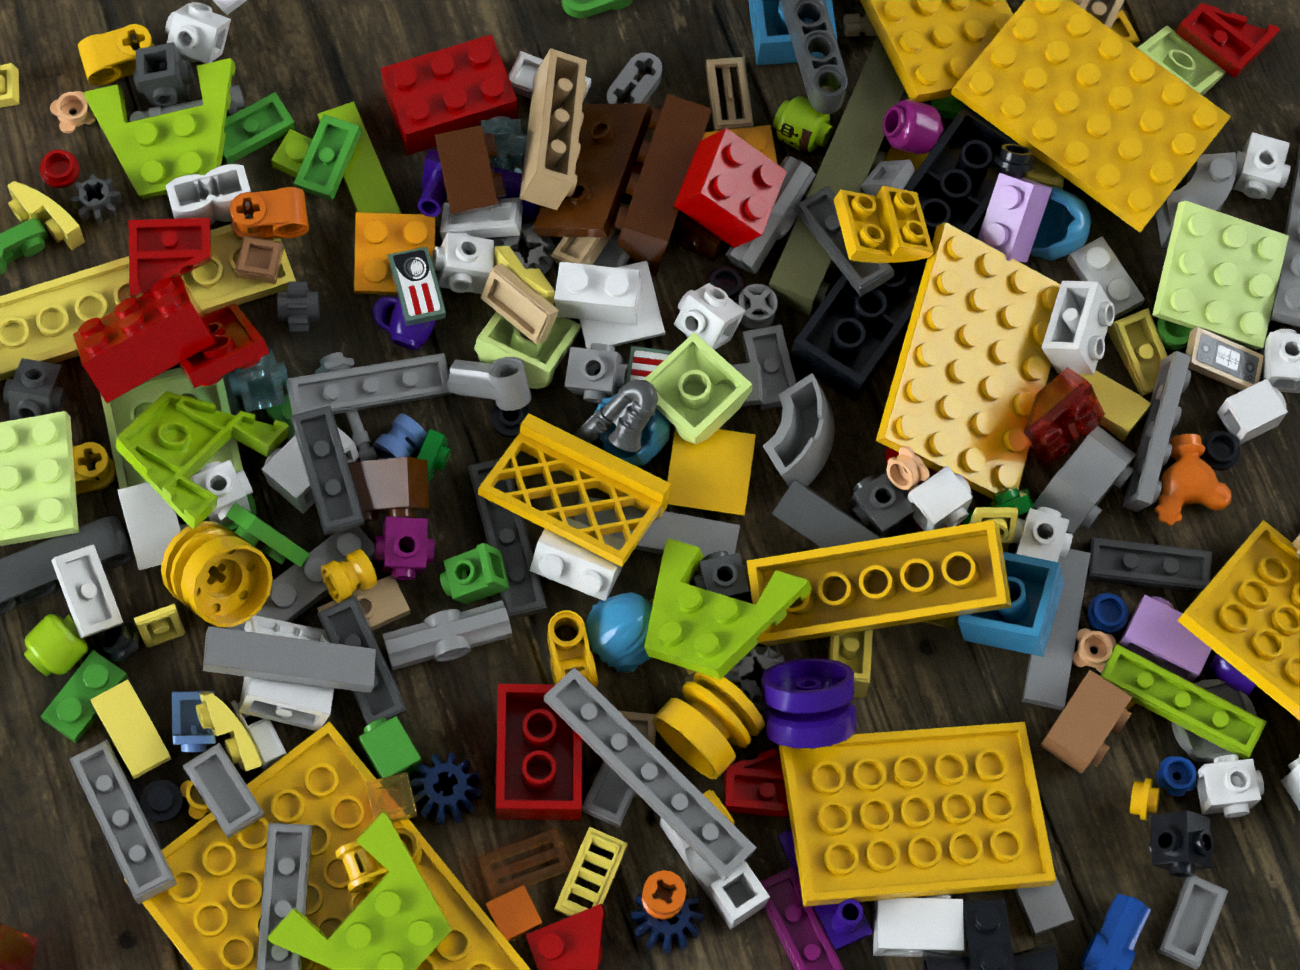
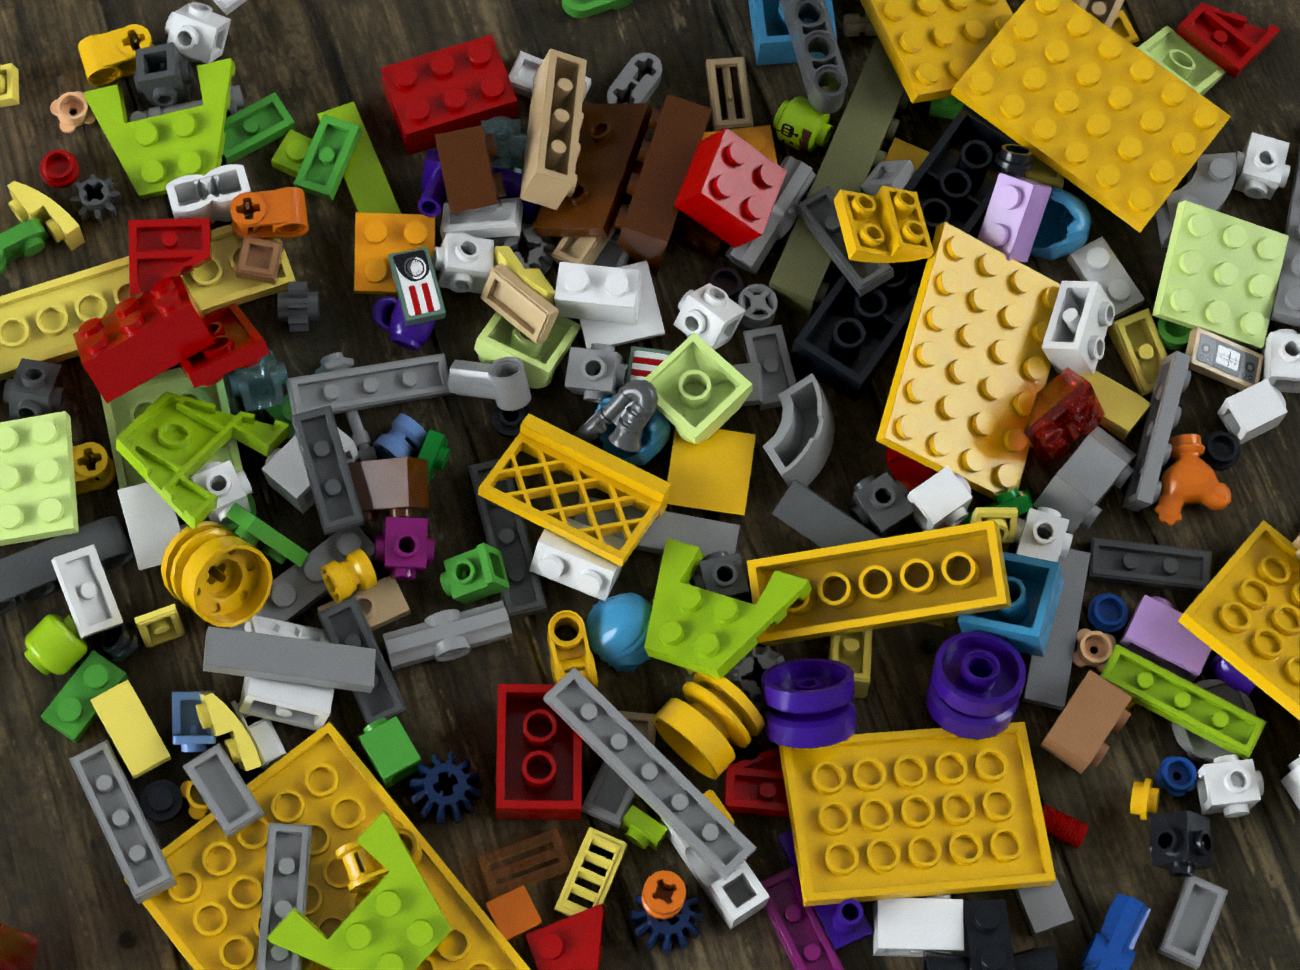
clear yellow plate [365,772,417,822] -> none
magenta head [883,99,943,155] -> none
light nougat plate [887,446,929,492] -> none
none -> lime plate [621,805,668,851]
none -> dark purple wheel [926,631,1026,740]
none -> red piece [1042,804,1089,849]

